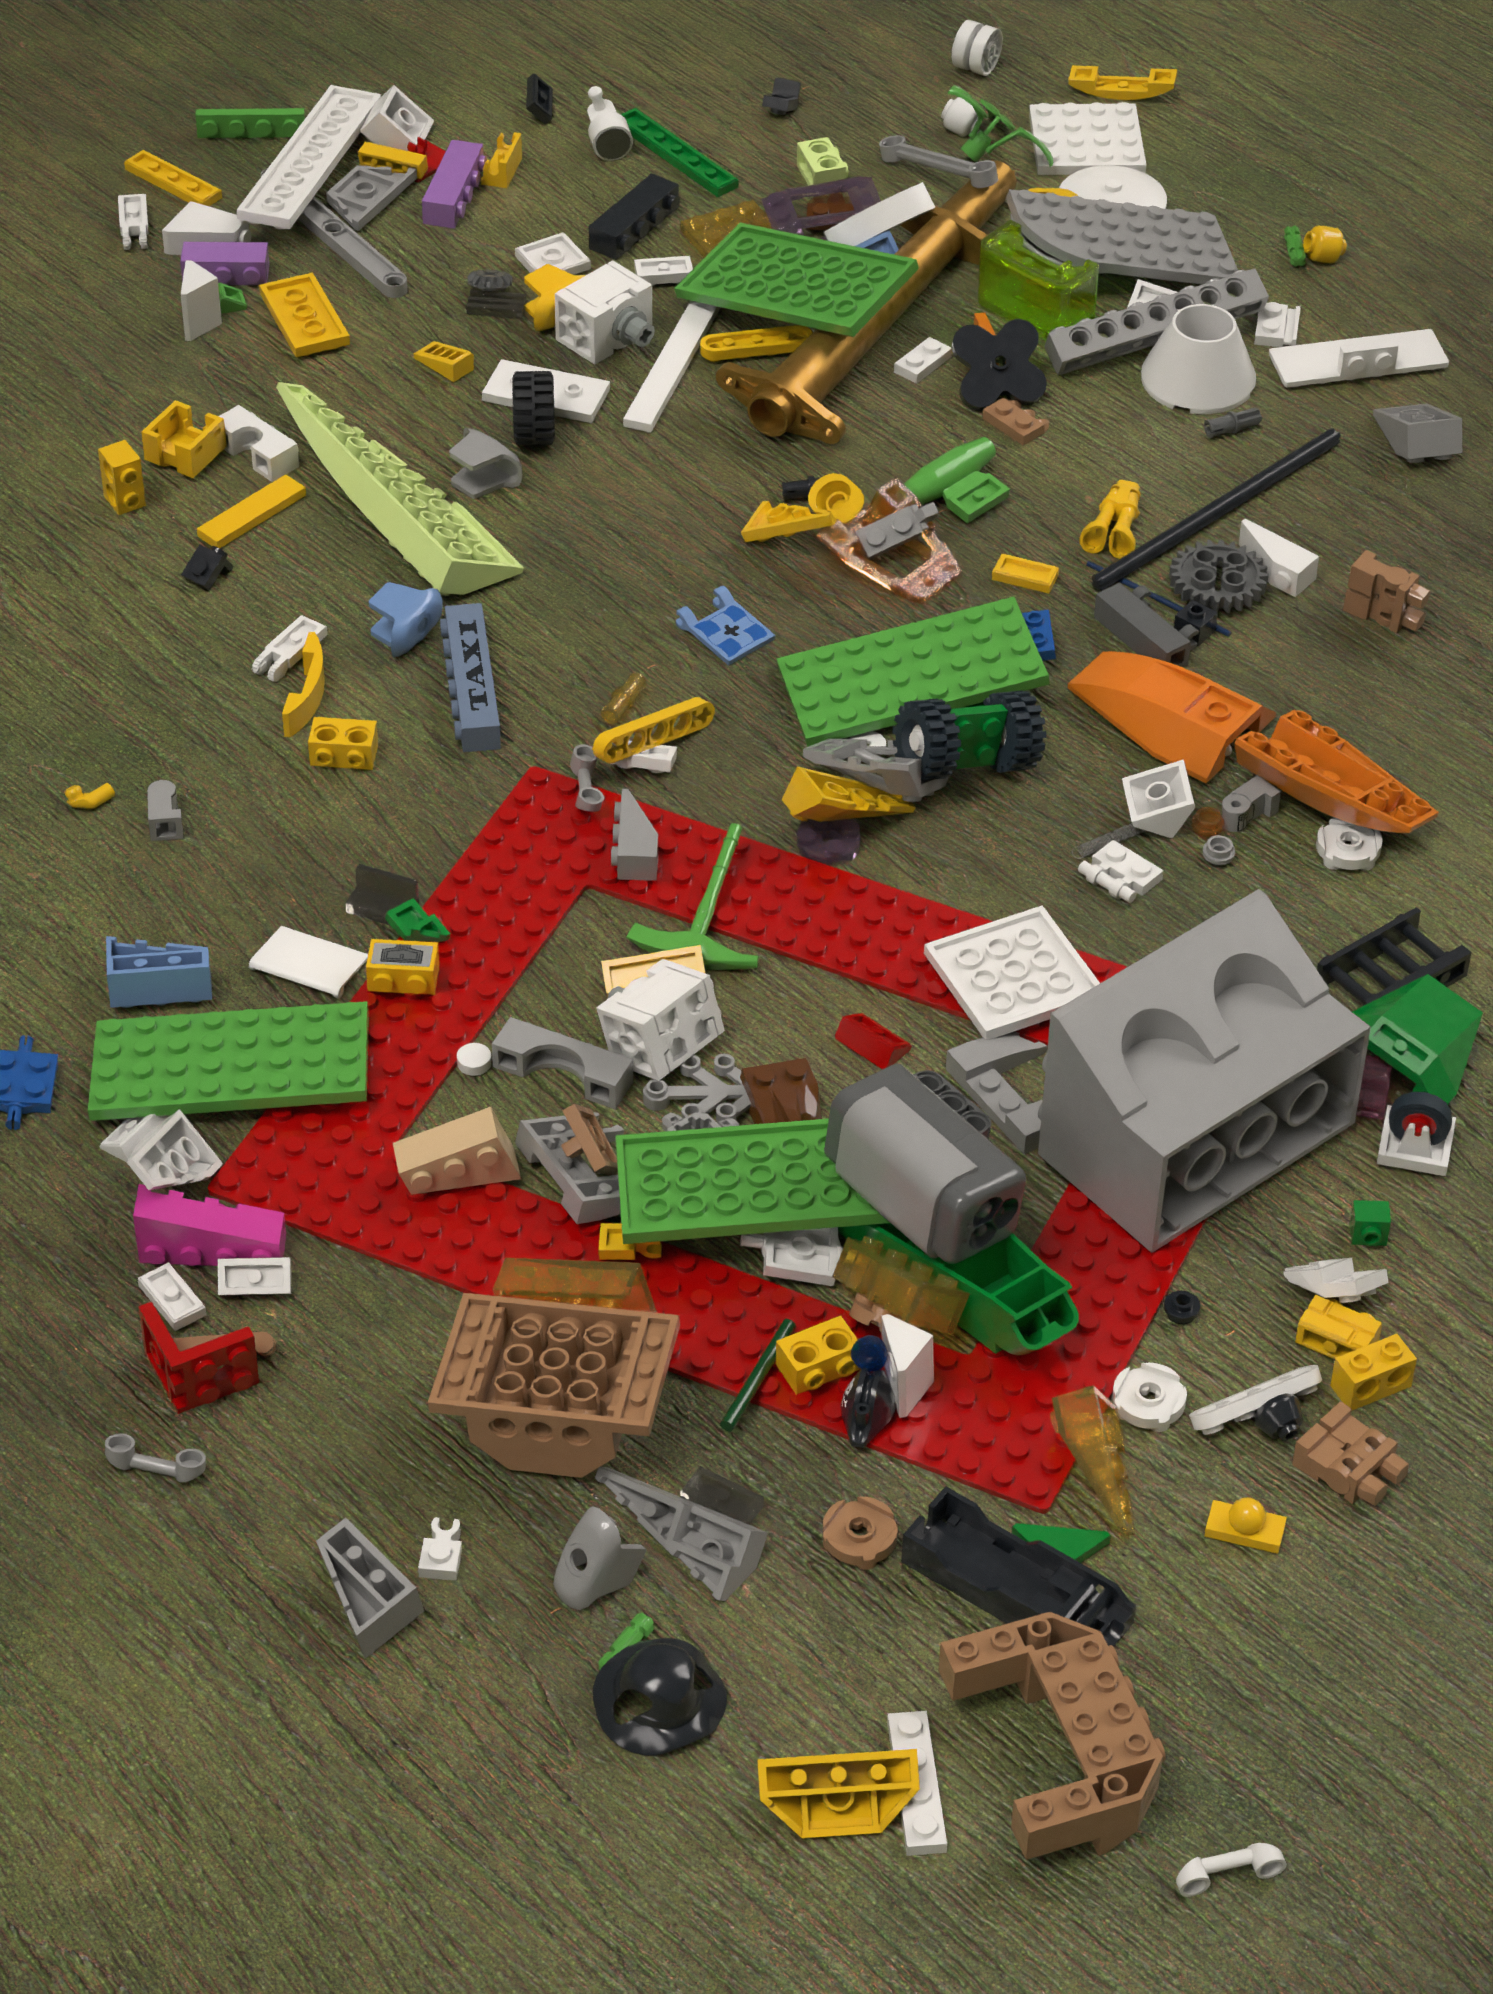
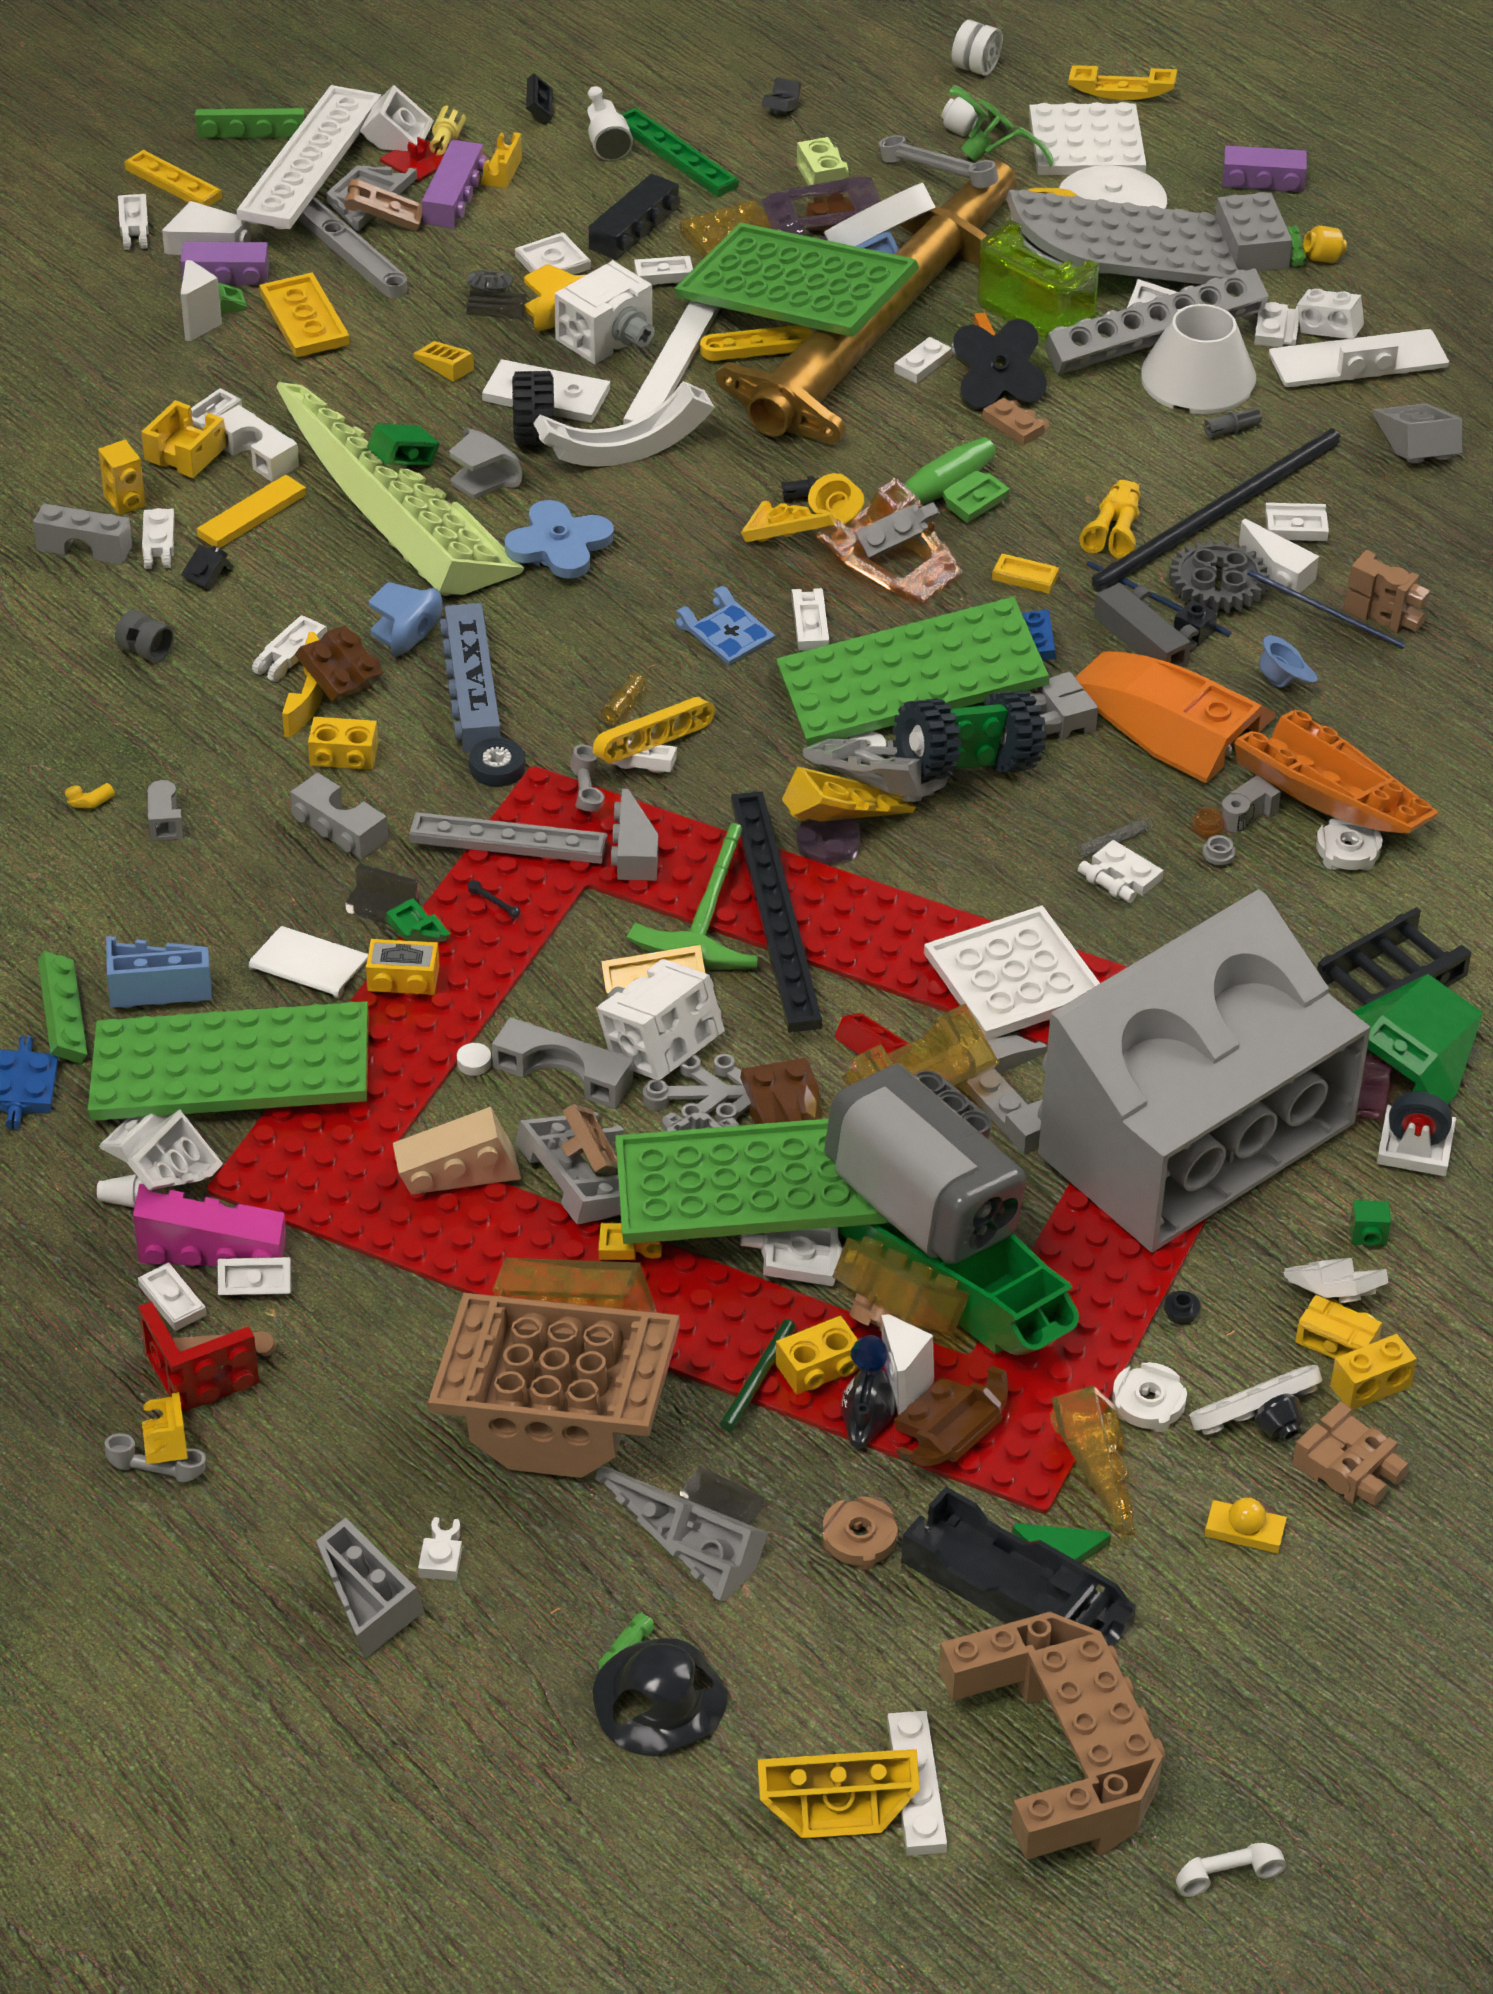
yellow piece [358,142,428,179] -> none
light grey piece [553,1506,647,1610] -> none
white slope [1122,760,1195,838] -> none
none -> light grey arch [33,503,132,565]
none -> bright green plate [38,951,87,1064]
none -> white cone [97,1174,152,1208]
none -> dark grey wheel [115,609,175,663]
none -> white hinge [142,508,175,569]
none -> yellow hinge [142,1392,188,1464]
none -> white tile [191,388,242,431]
none -> light grey arch [290,772,388,859]
none -> reddish brown plate [294,625,384,702]
none -> medium nougat plate [344,179,422,232]
none -> green brick [367,423,440,466]
none -> light grey tile [409,812,607,864]
none -> light yellow arm [429,106,466,155]
none -> black bush [468,738,526,787]
none -> black hinge [468,880,521,919]
none -> medium blue plant [505,500,613,578]
none -> white arch [533,381,715,467]
none -> black plate [731,791,822,1033]
none -> white plate [791,588,829,651]
none -> clear yellow windscreen [842,1003,1000,1087]
none -> reddish brown plate [894,1366,1008,1466]
none -> light grey hips [1030,671,1098,740]
none -> light grey brick [1215,192,1292,271]
none -> medium lavender brick [1222,145,1307,192]
none -> dark blue axle [1247,569,1406,649]
none -> medium blue piece [1259,635,1318,688]
none -> white plate [1265,503,1329,541]
none -> white brick [1297,289,1364,339]

